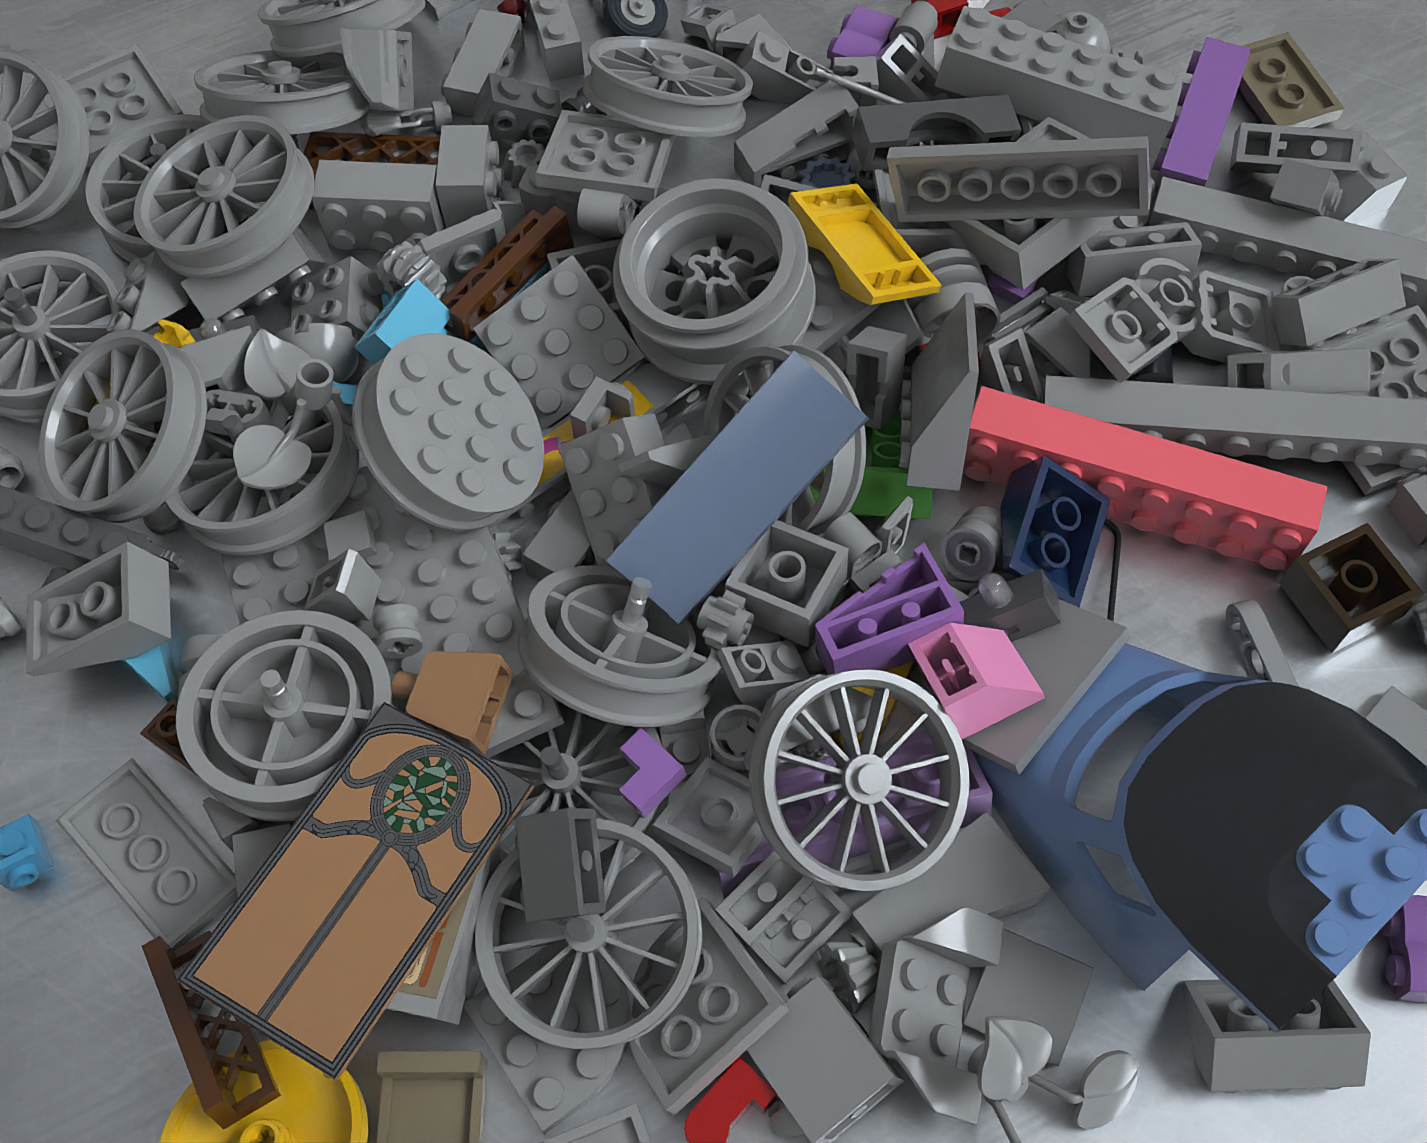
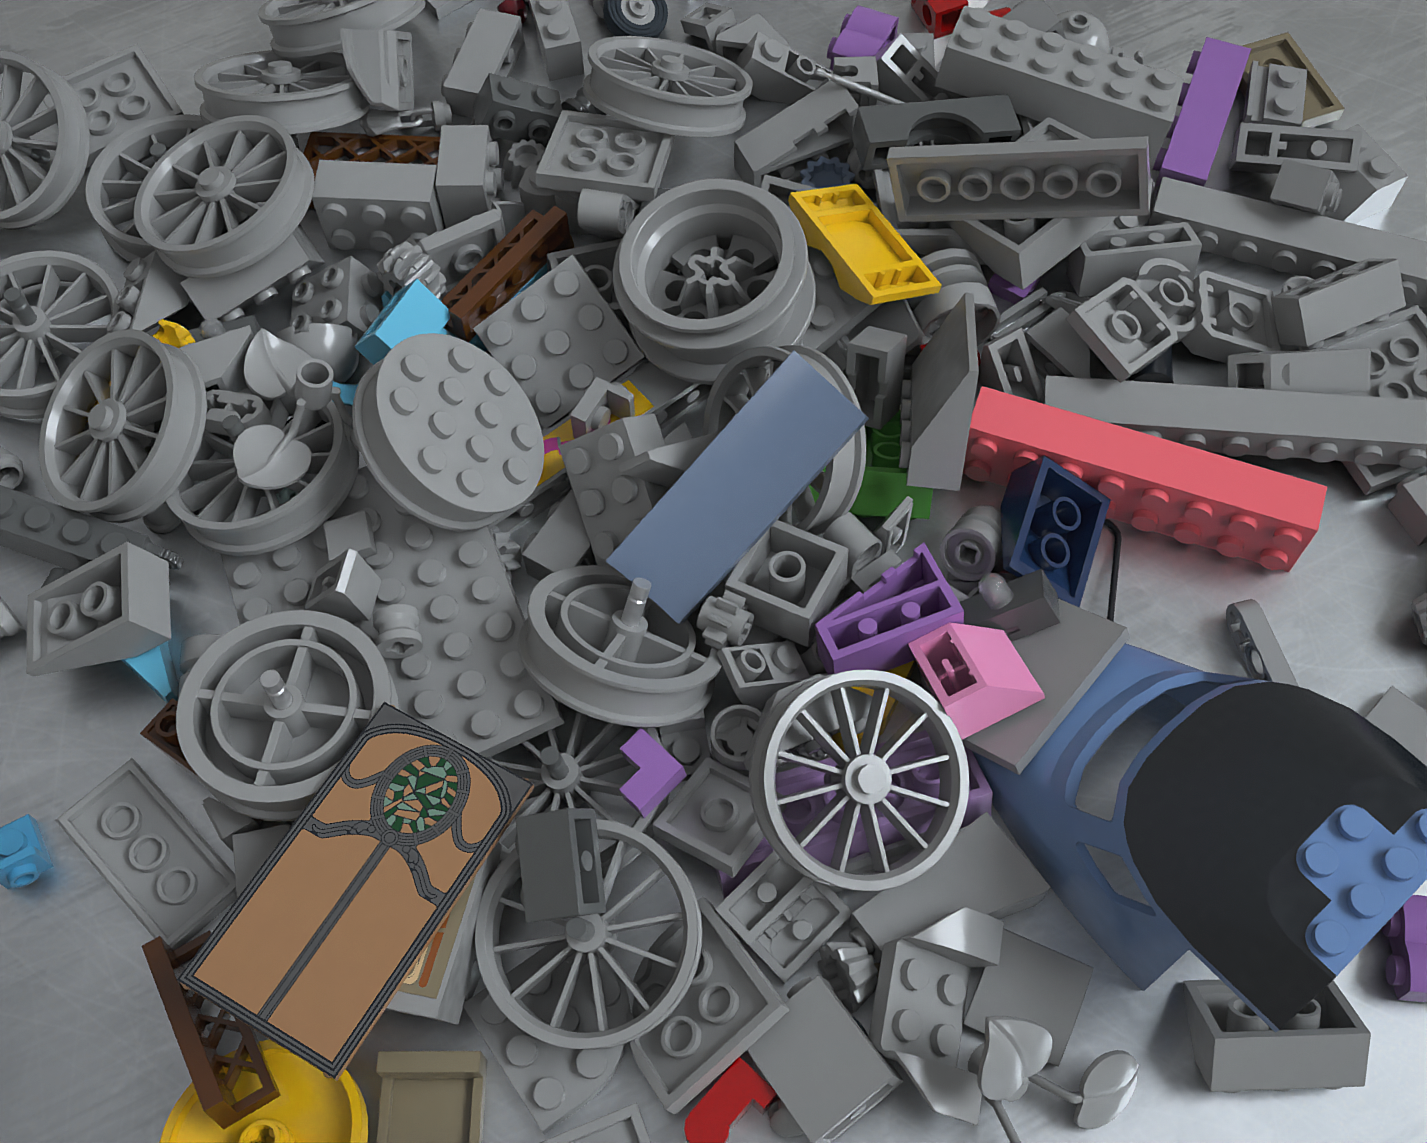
medium nougat torso [391,651,514,755] -> none
light grey brick [890,1,938,53] -> none
dark brown brick [1278,523,1424,653] -> none
none -> light grey plate [1243,60,1307,127]

